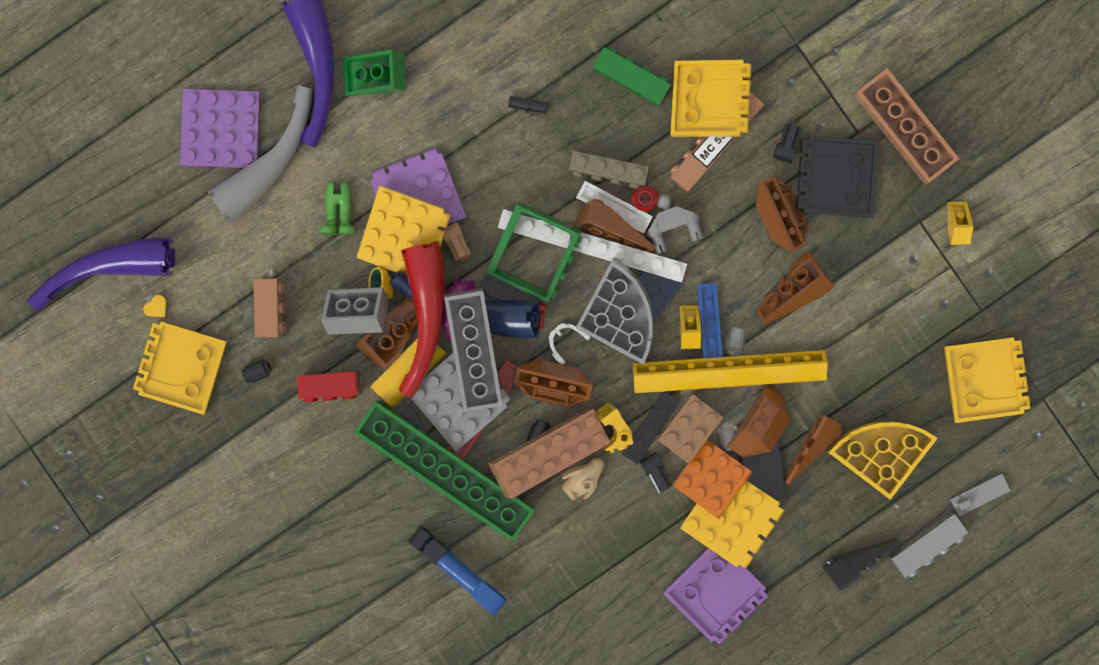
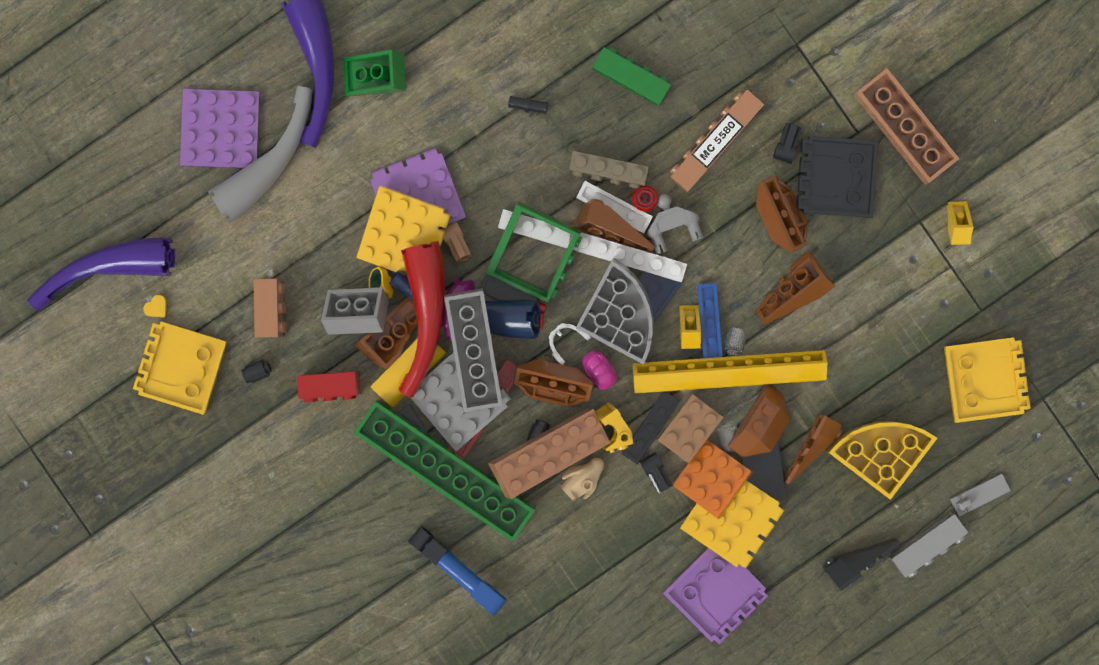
bright green piece [319,181,355,235] -> none
yellow hinge [671,60,751,137] -> none
none -> dark pink piece [581,350,617,390]

